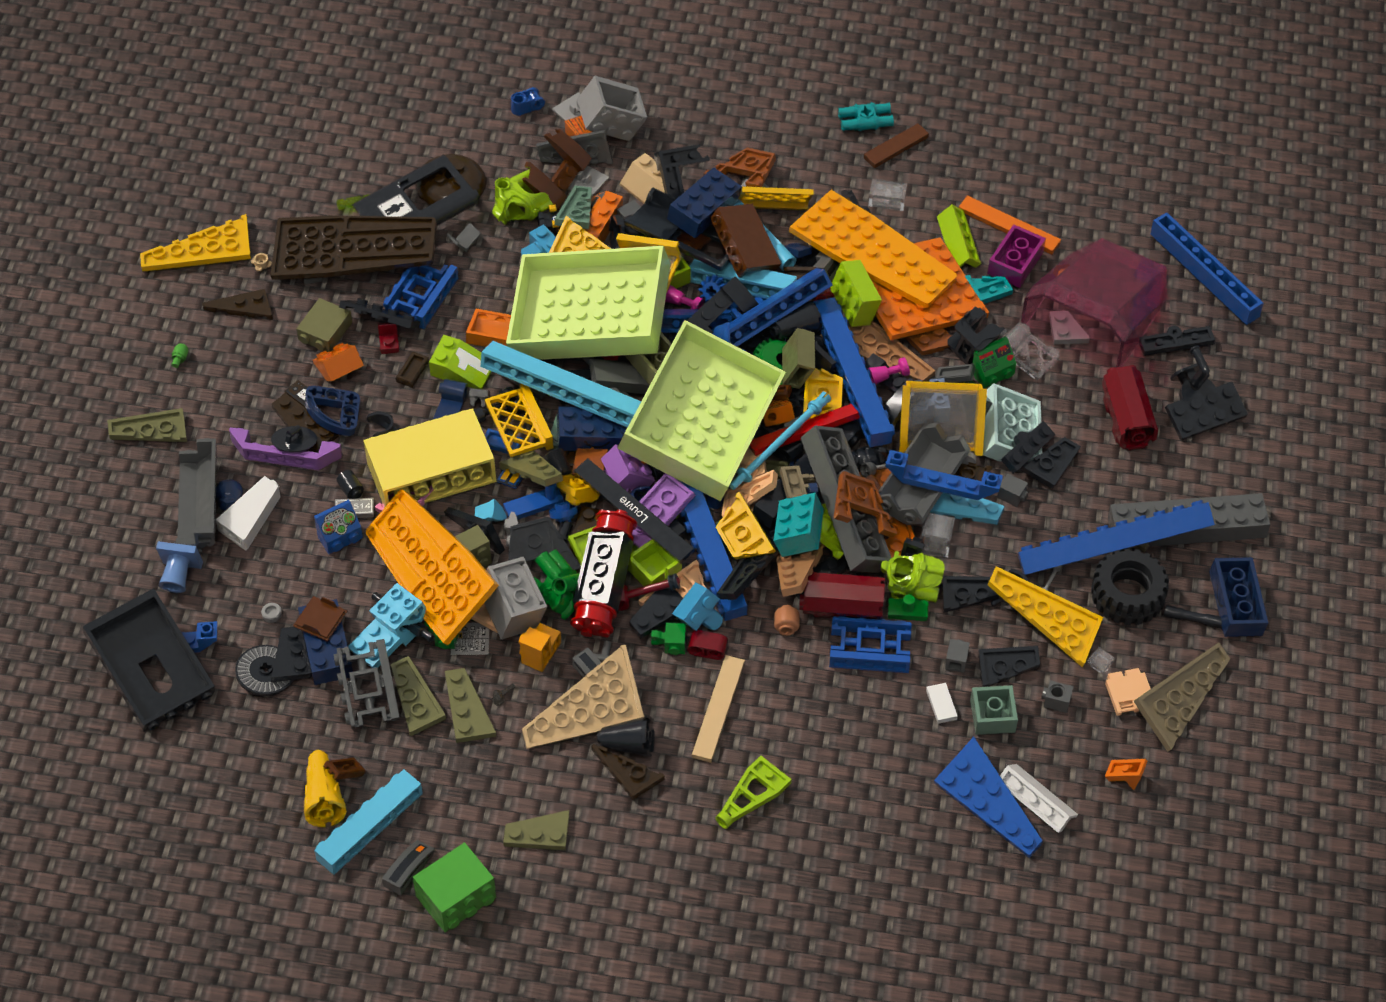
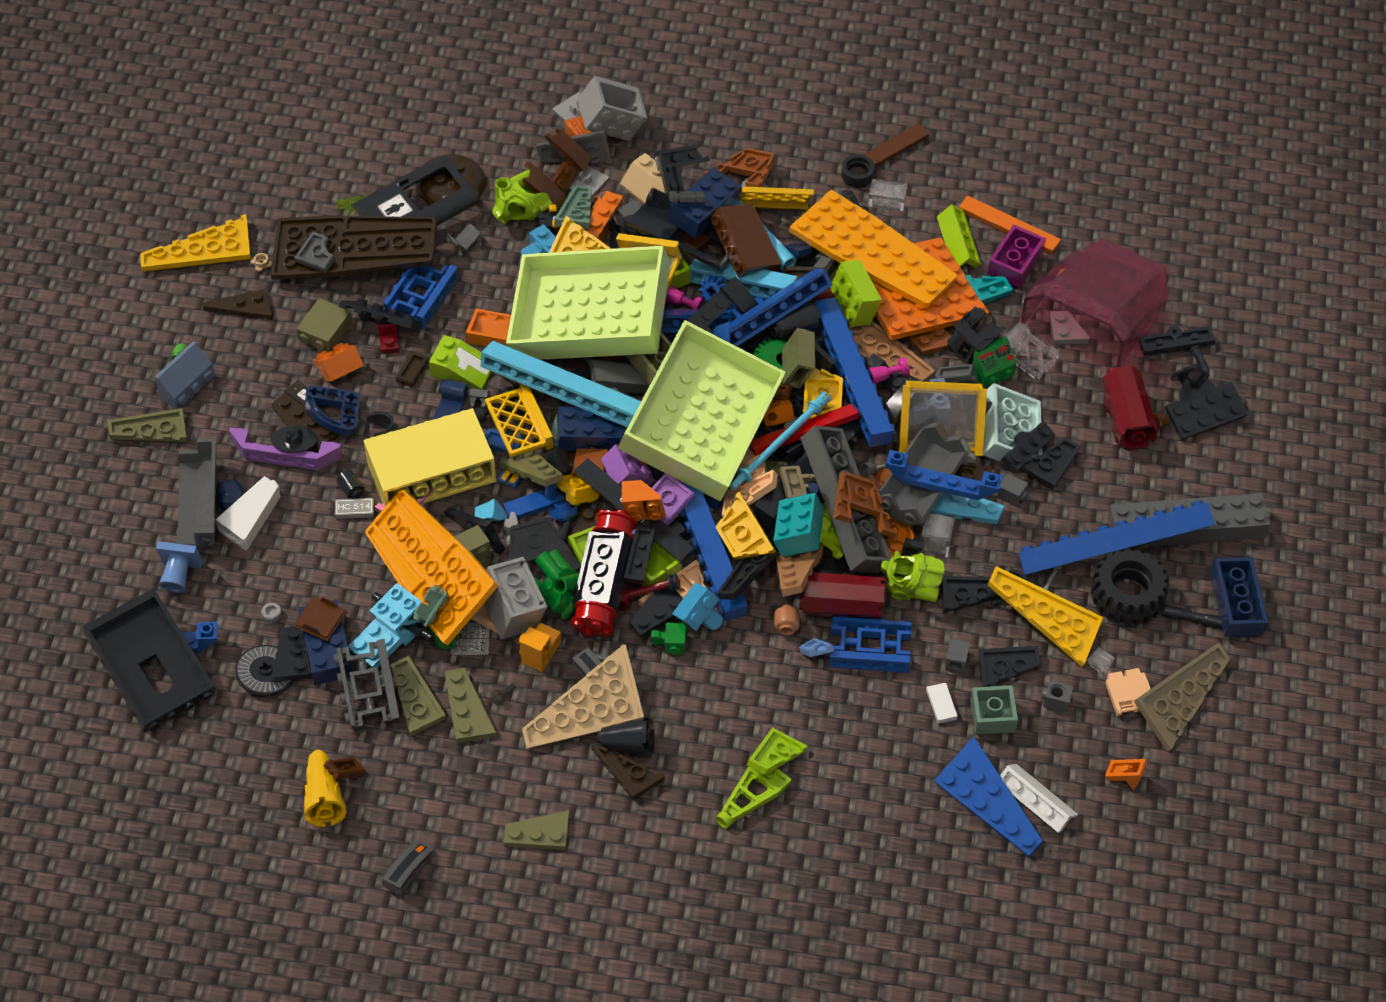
blue slope [314,500,363,554] -> none
medium azure brick [314,769,423,875] -> none
bright green container [413,842,496,932] -> none
blue piece [511,87,545,116] -> none
dark red beam [687,630,728,660] -> none
tan tile [692,655,745,763] -> none
teal pin [838,102,894,132] -> none
black hair [852,446,889,472] -> none
green tile [888,594,928,621] -> none
blue brick [1151,212,1264,325] -> none
none -> sand blue slope [155,341,215,409]
none -> dark grey tile [294,232,335,273]
none -> sand green hinge [413,584,448,627]
none -> orange slope [622,480,667,522]
none -> black plate [624,526,656,584]
none -> dark grey axle [669,191,705,202]
none -> lime wing [747,727,808,775]
none -> medium blue tile [799,638,835,657]
none -> black tyre [841,154,875,188]
none -> reddish brown piece [1153,412,1167,431]

